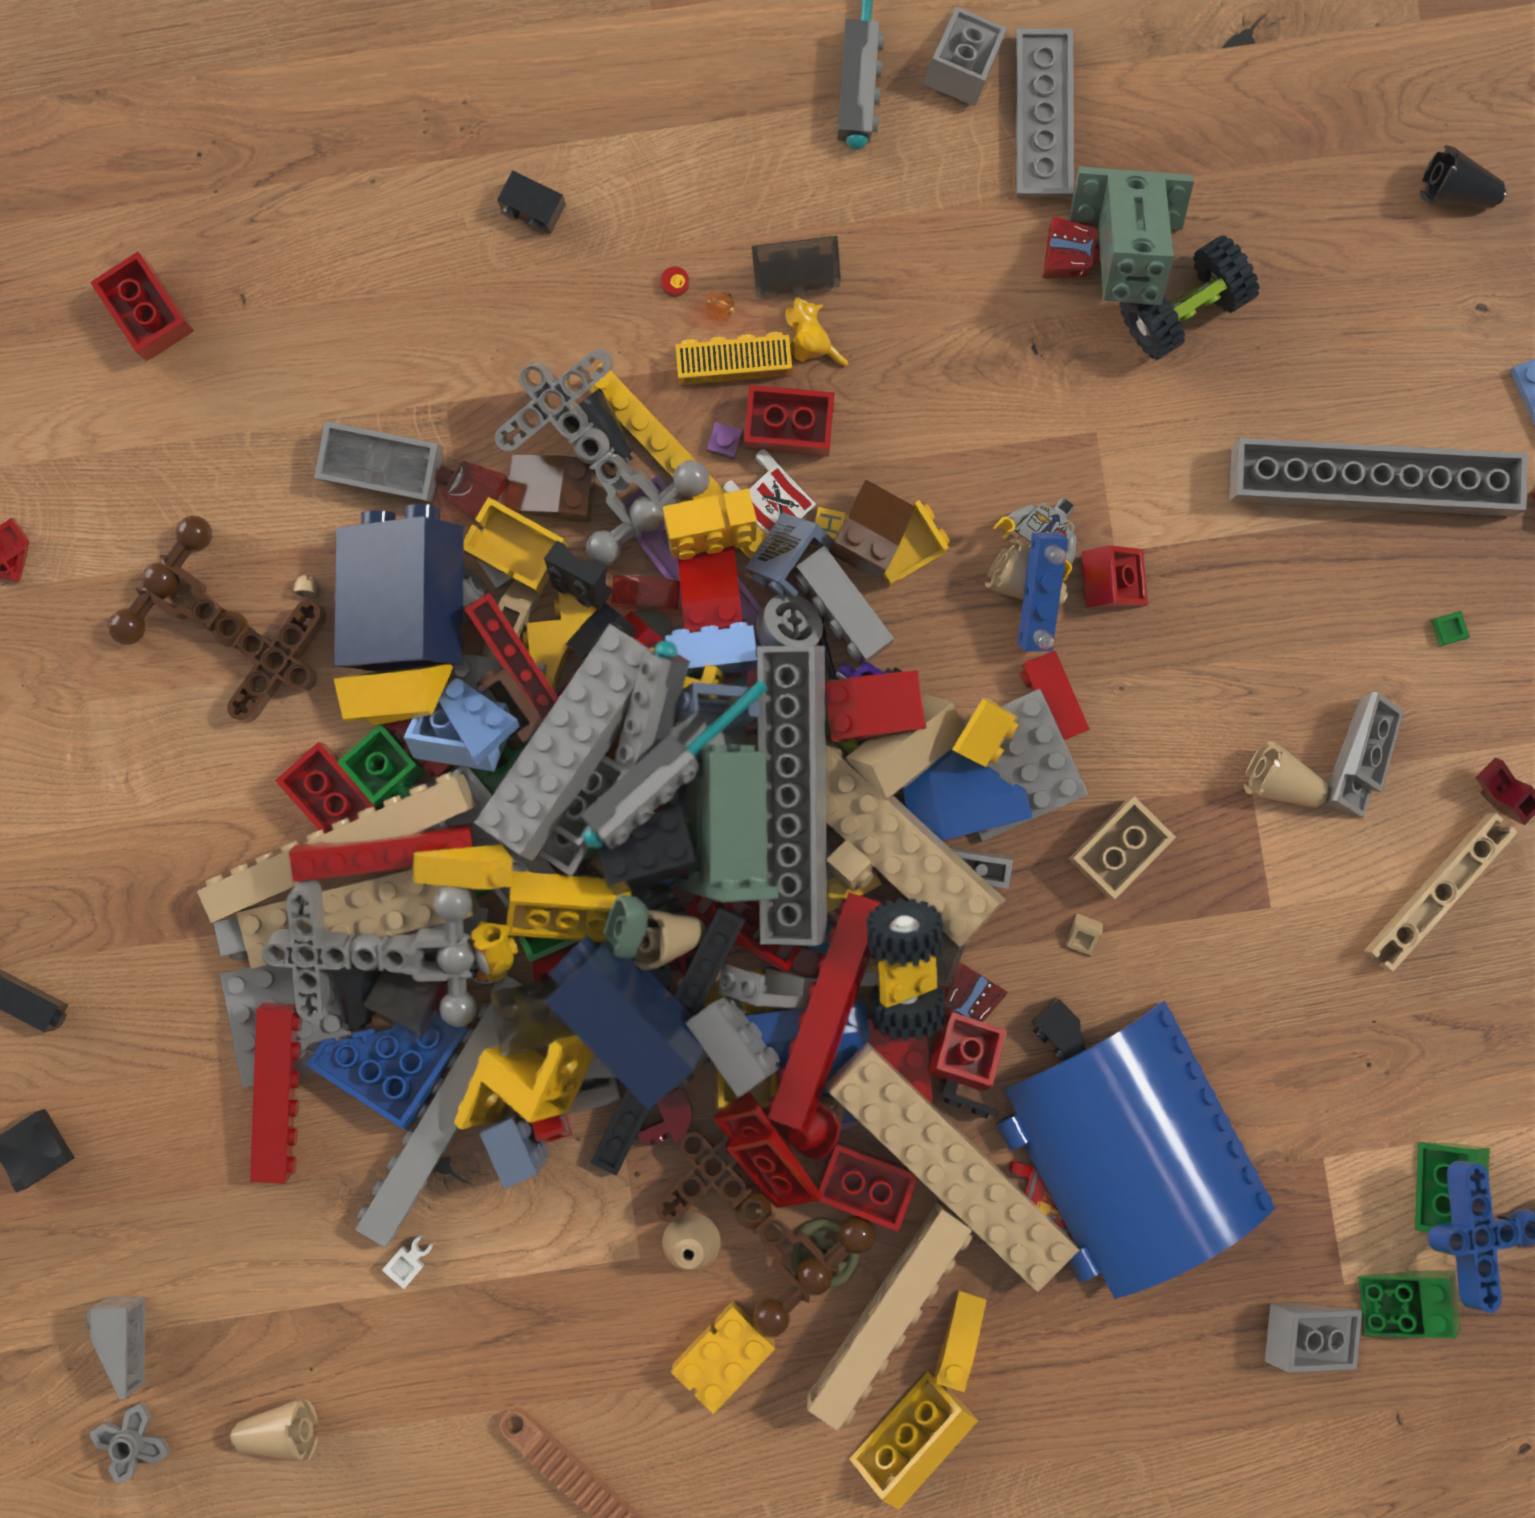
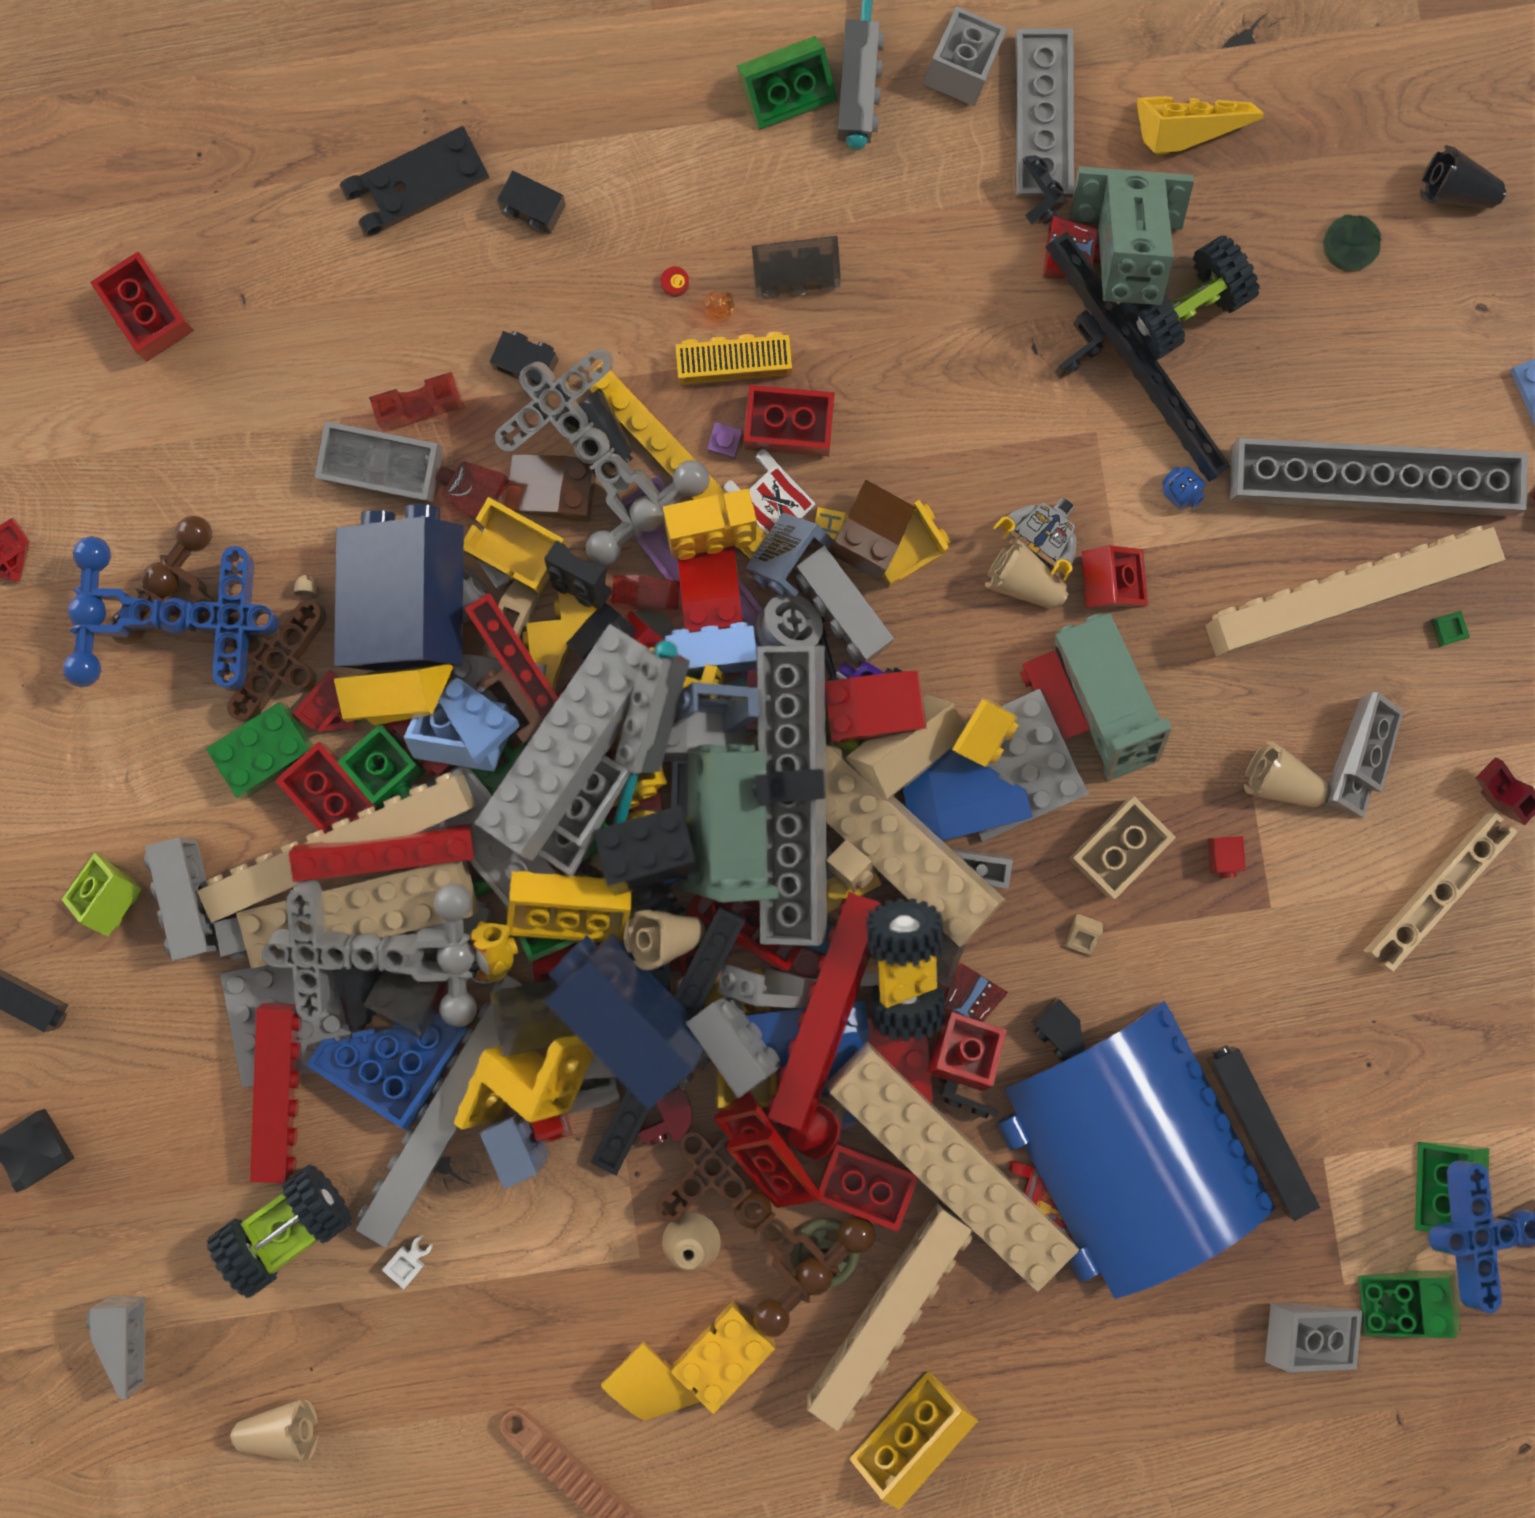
light grey plant [90,1401,171,1484] -> none
yellow slope [413,844,513,890] -> none
piece [581,680,768,849] -> none
sand green piece [604,895,648,959] -> none
yellow animal [785,298,848,366] -> none
yellow slope [933,1290,987,1392] -> none
blue piece [1017,532,1068,651] -> none
none -> lime slope [61,853,142,937]
none -> blue piece [63,536,279,691]
none -> light grey brick [144,837,219,961]
none -> green brick [206,702,313,799]
none -> black plate [207,1165,352,1298]
none -> red slope [292,669,355,732]
none -> black hinge [340,126,489,237]
none -> clear red arch [369,372,465,432]
none -> black brick [490,331,558,384]
none -> yellow slope [601,1341,700,1421]
none -> green slope [736,36,838,129]
none -> black bracket [753,769,826,805]
none -> black bracket [1022,155,1068,225]
none -> black plate [1045,232,1230,482]
none -> sand green brick [1053,613,1172,782]
none -> black bracket [1055,310,1107,377]
none -> yellow wedge [1136,96,1264,155]
none -> blue head [1162,467,1205,510]
none -> tan brick [1205,525,1506,657]
none -> black brick [1207,1045,1320,1221]
none -> red brick [1208,836,1246,878]
none -> clear green tile [1323,214,1381,272]

